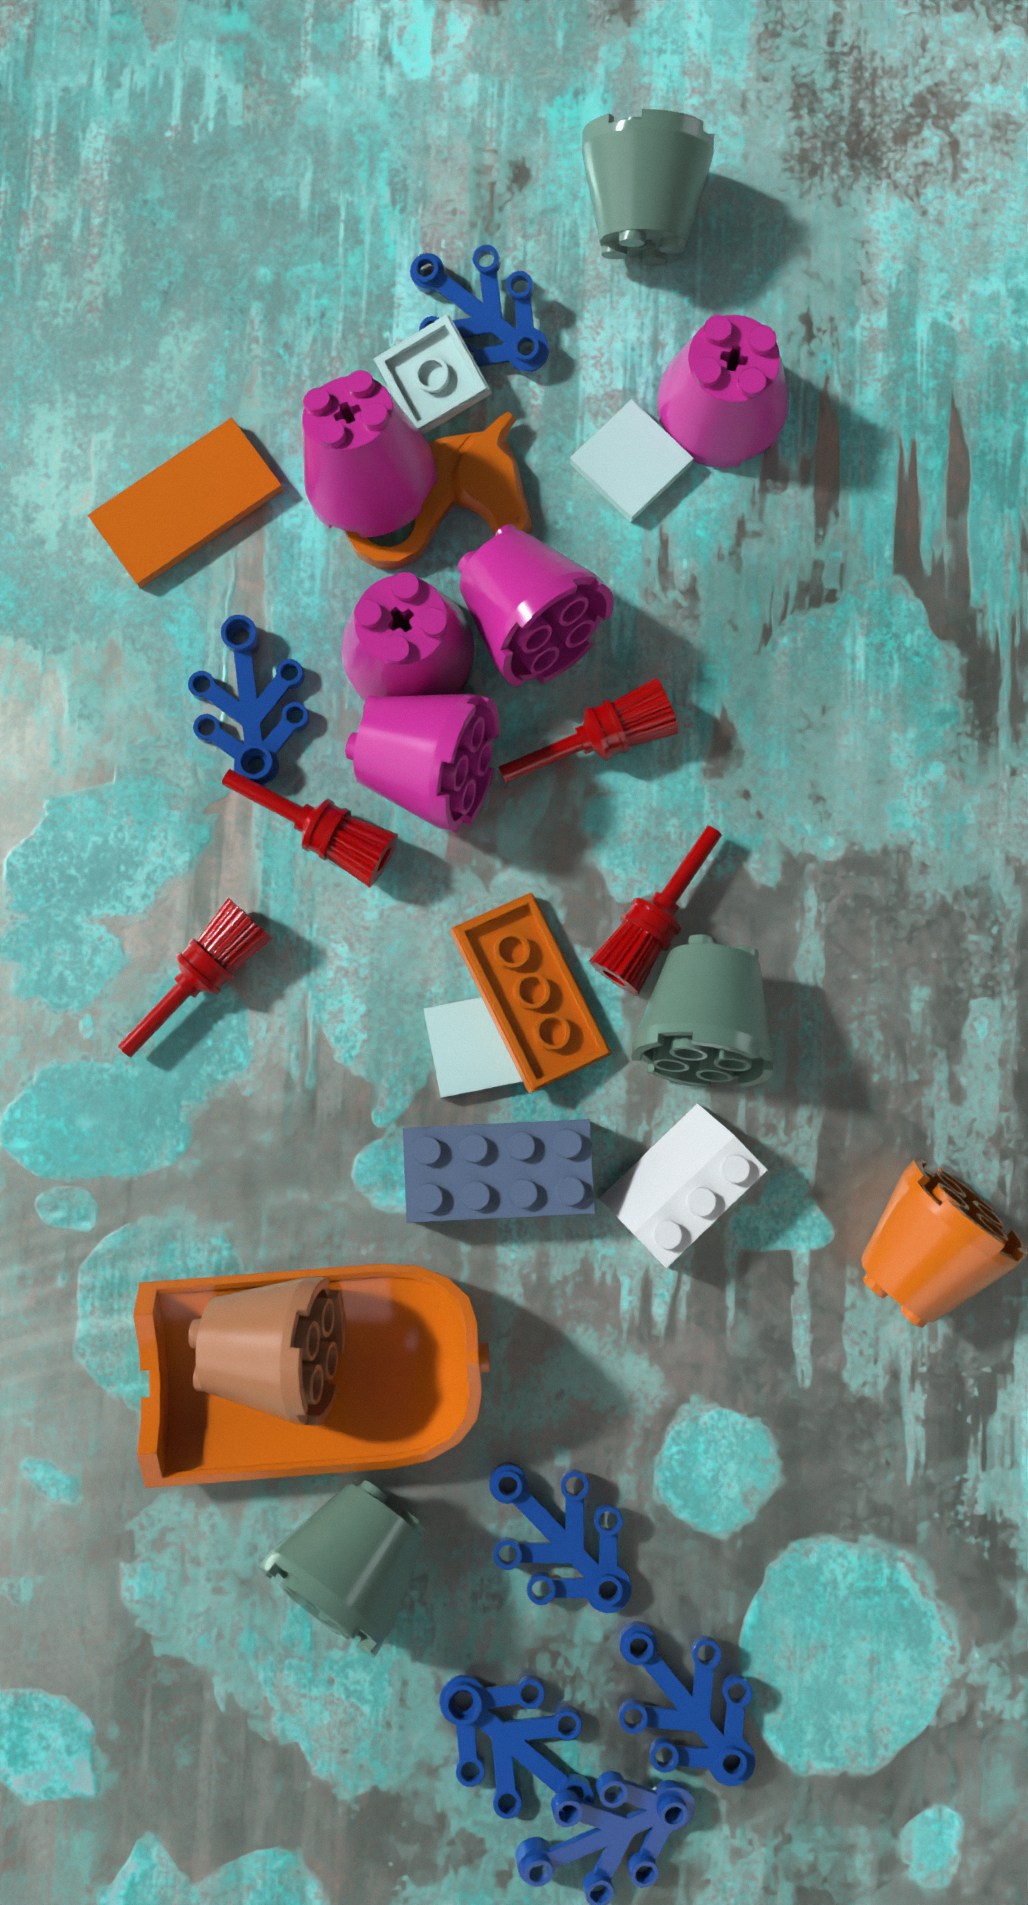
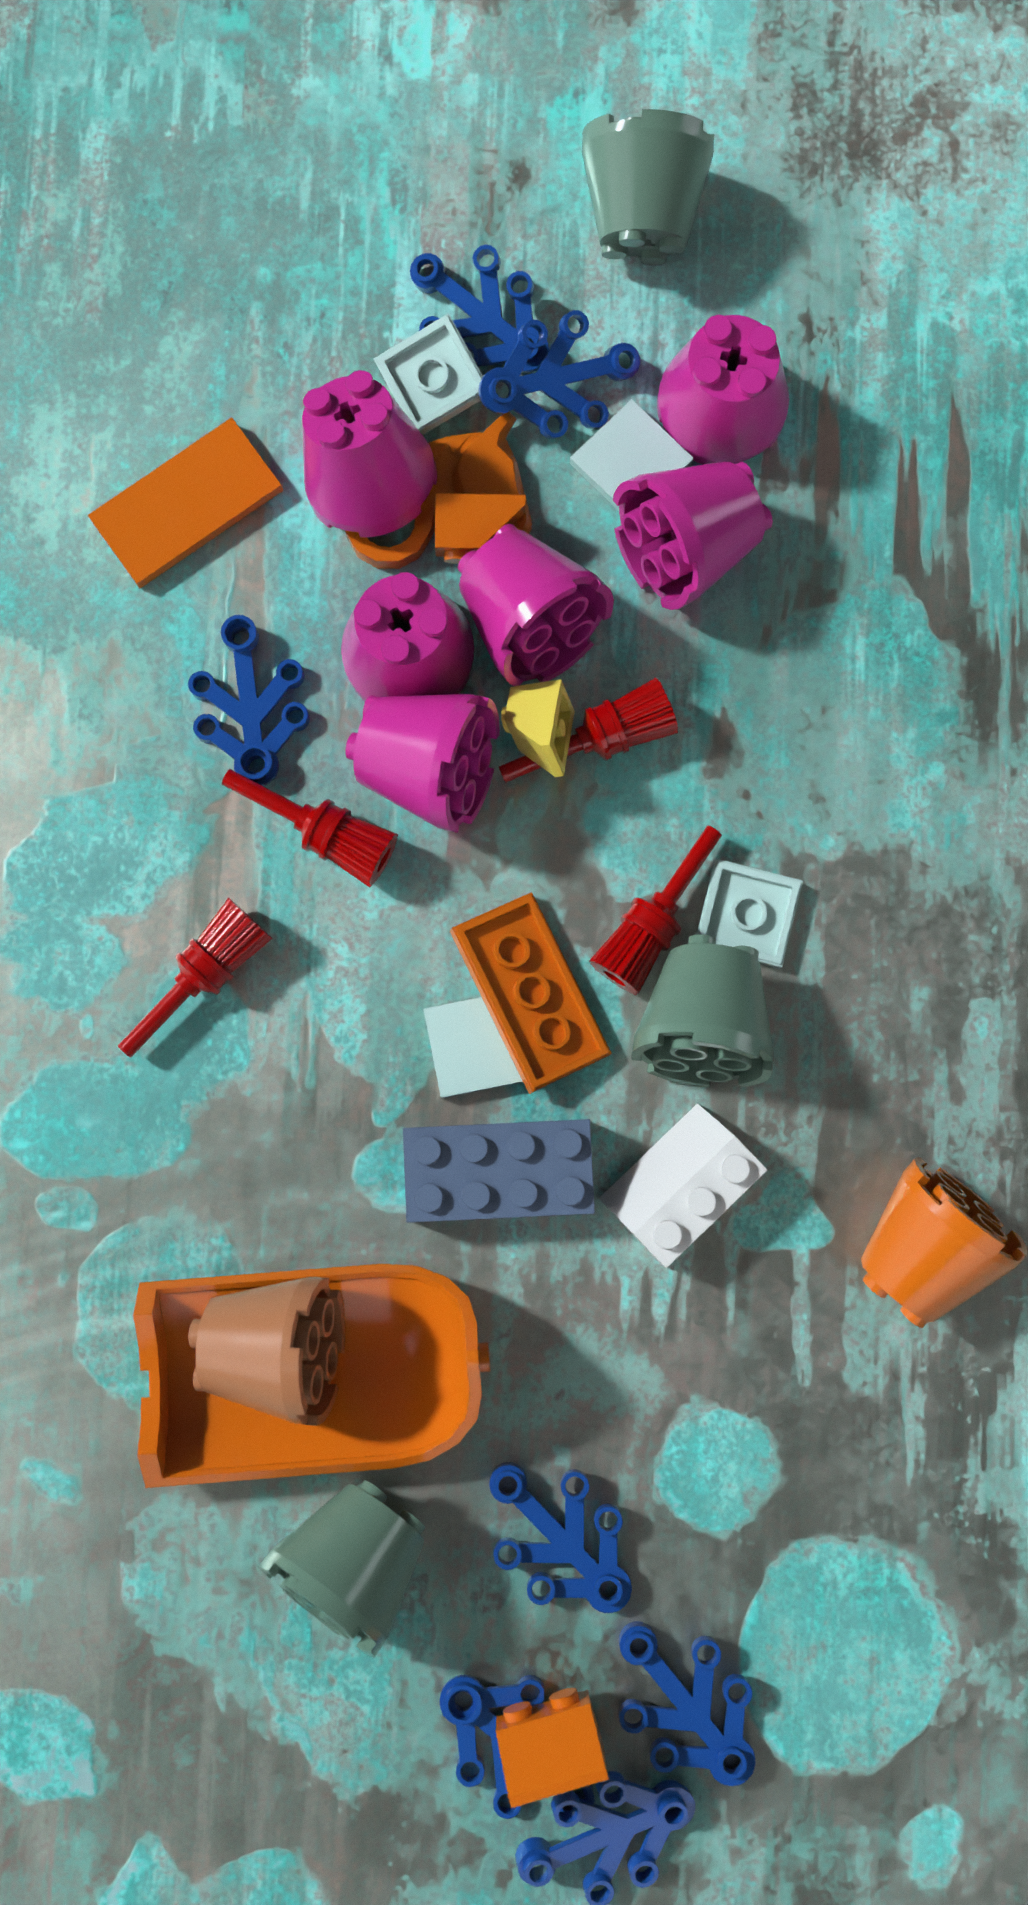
none -> orange slope [435,493,526,564]
none -> blue plant [479,310,640,439]
none -> orange slope [496,1688,609,1808]
none -> light yellow slope [501,679,575,777]
none -> dark pink cone [613,461,773,610]
none -> light aqua tile [696,859,803,969]

